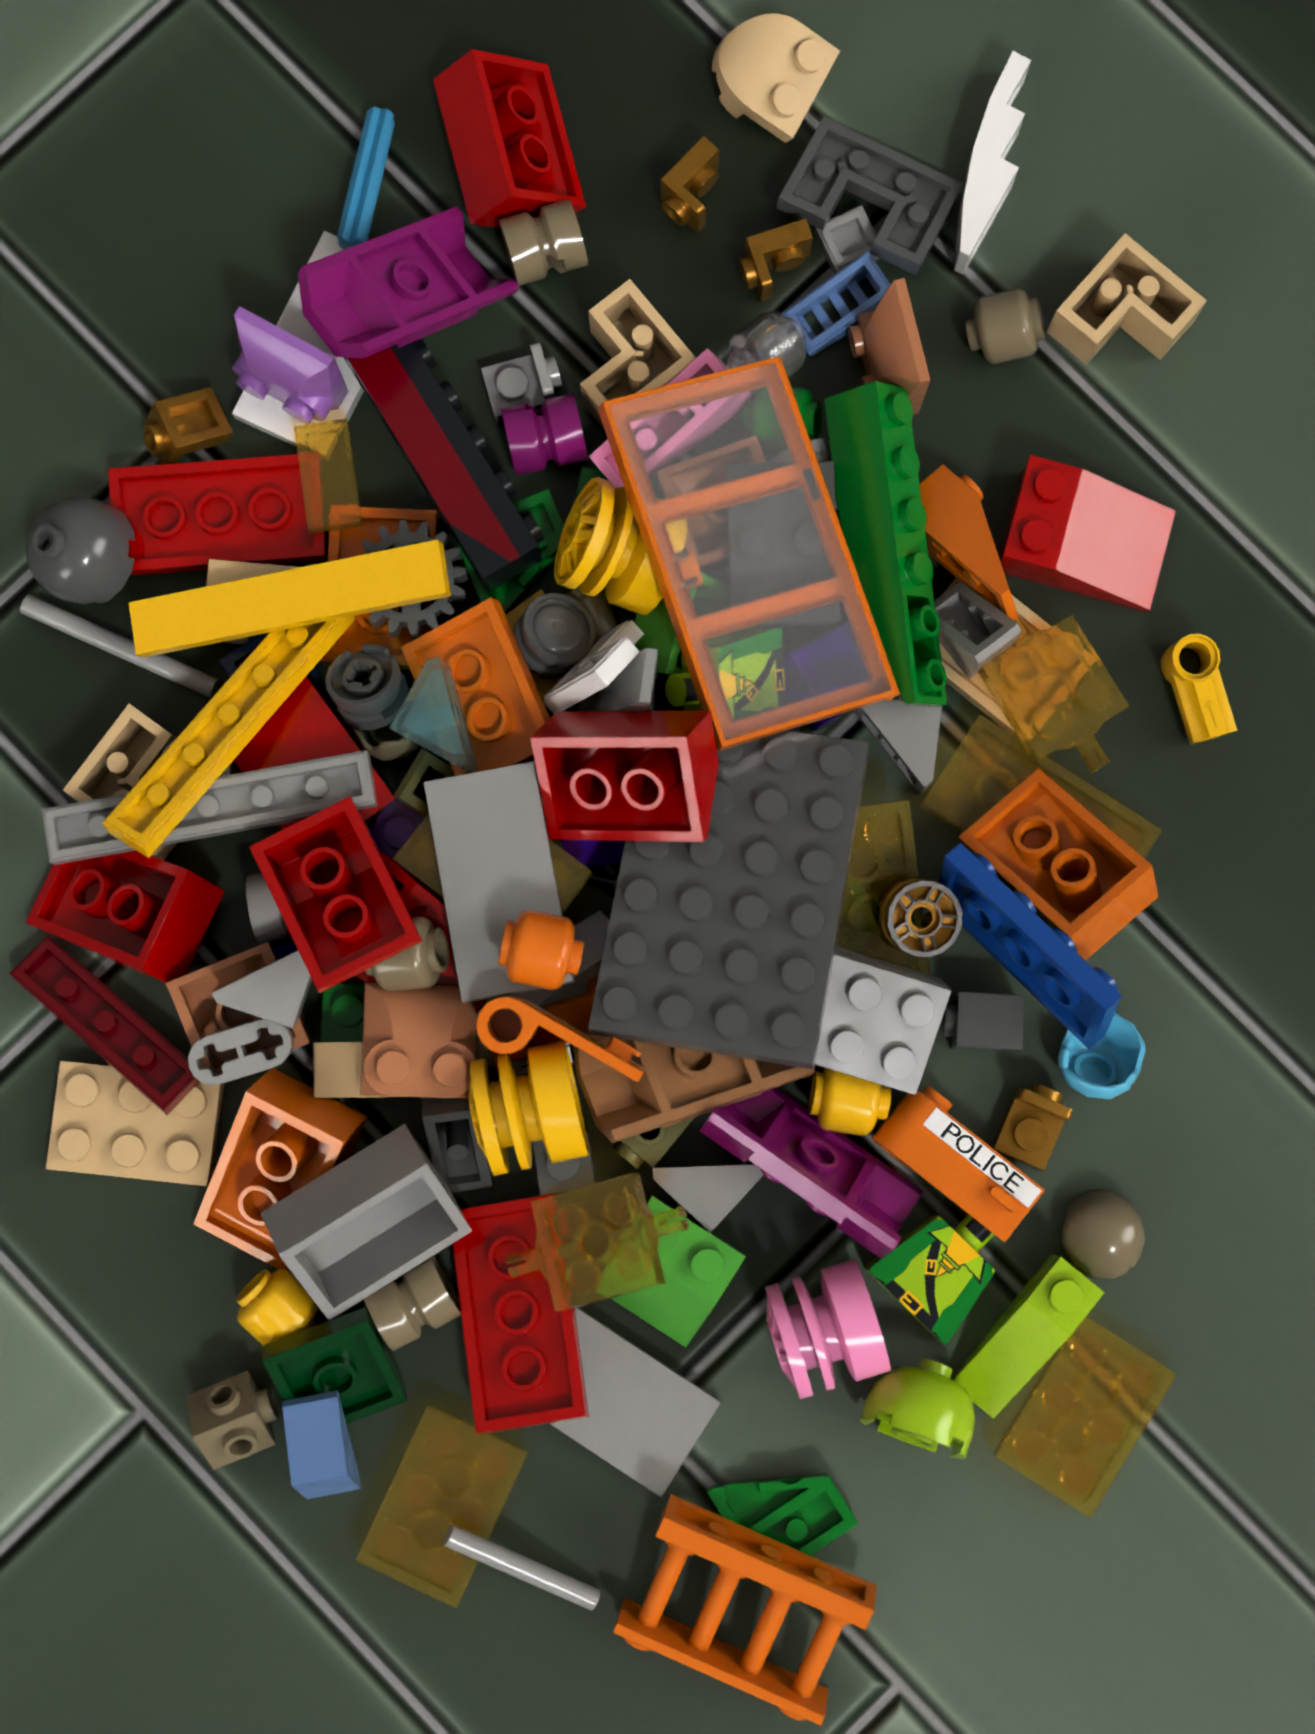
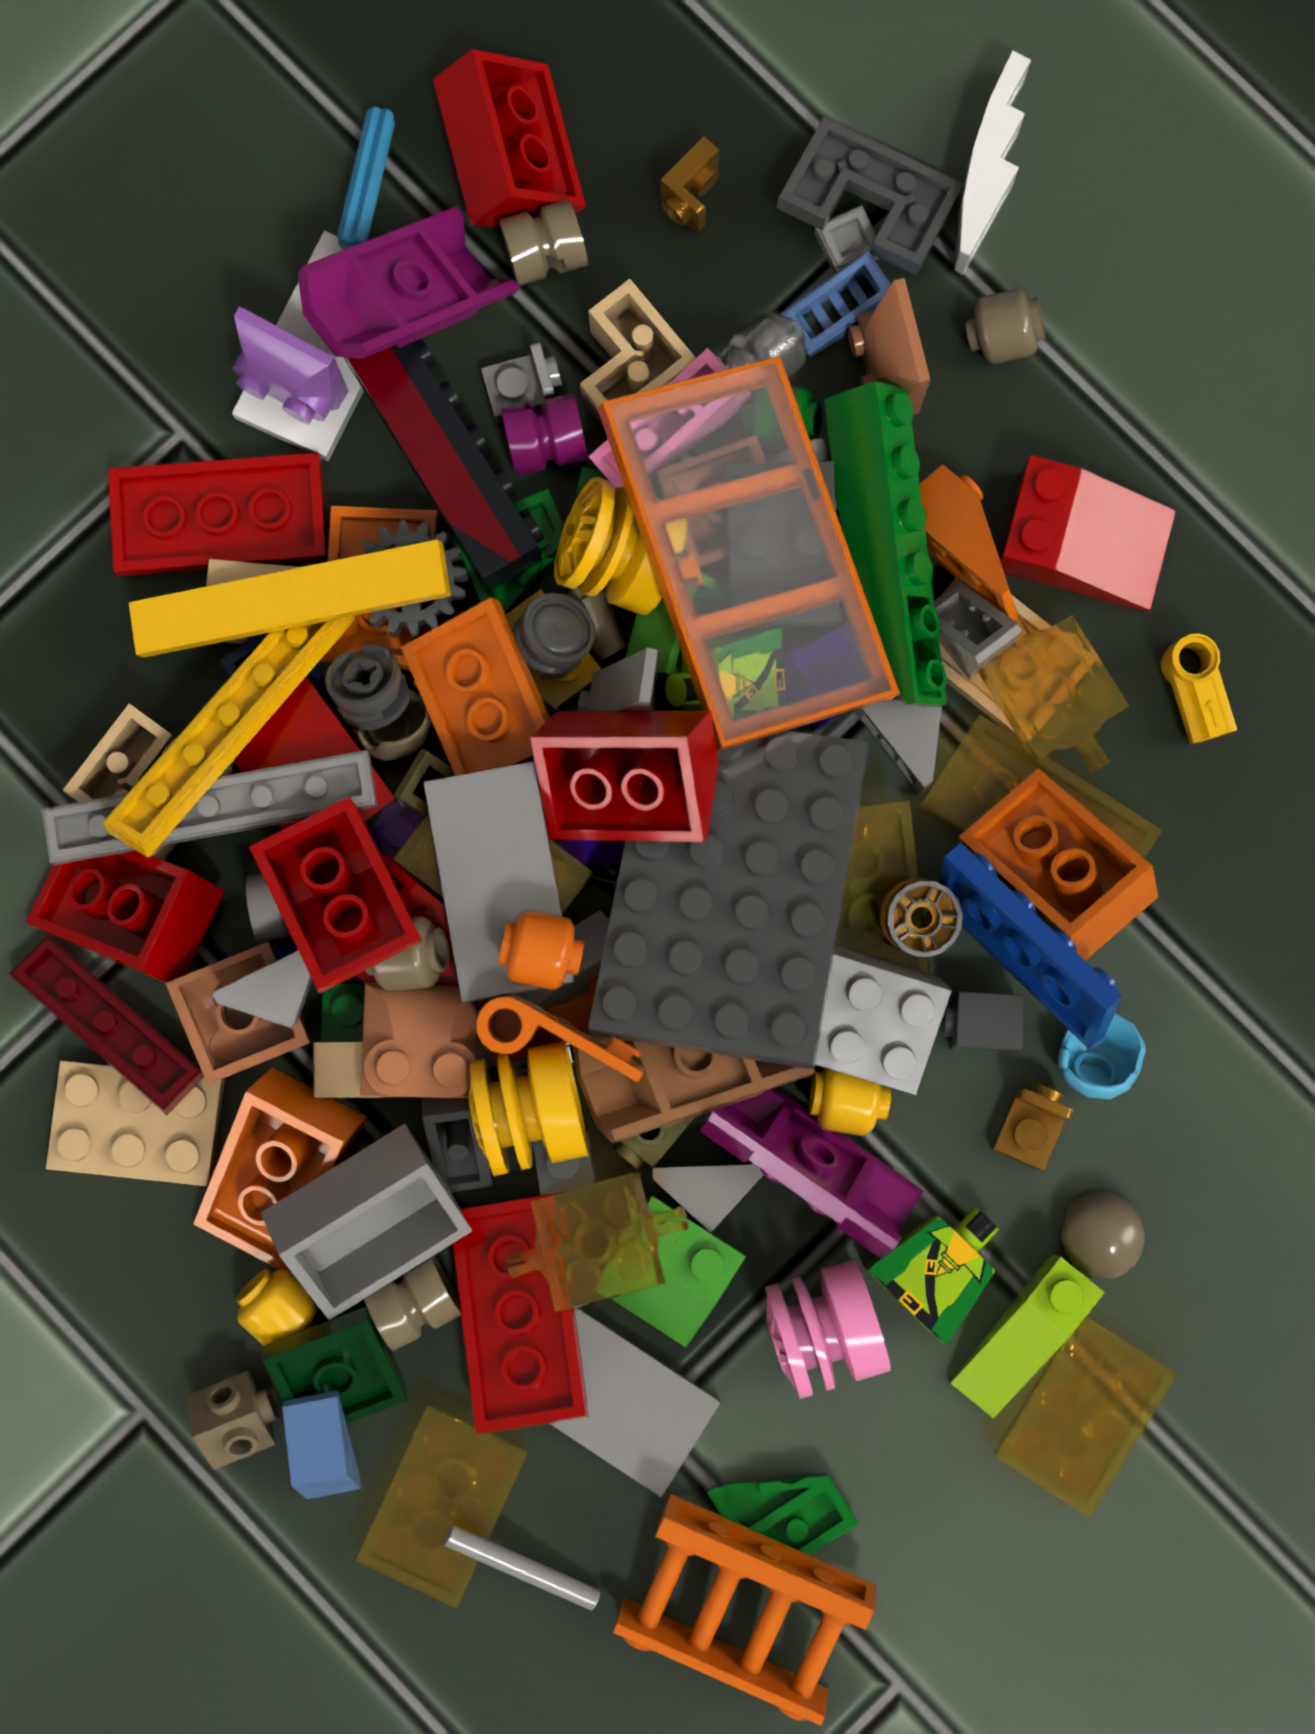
light grey bar [20,594,220,698] -> none
dark grey cylinder [26,497,135,605] -> none
pearl gold bracket [143,387,233,465] -> none
light grey beam [188,1018,294,1085] -> none
clear yellow tile [294,419,363,534] -> none
clear light blue slope [389,656,478,773] -> none
white tile [542,620,644,714] -> none
tan slope [712,13,840,143] -> none
pearl gold bracket [739,218,813,302] -> none
lime cylinder [860,1358,975,1459] -> none
orange door [871,1085,1045,1243] -> none
tan brick [1047,233,1207,365] -> none

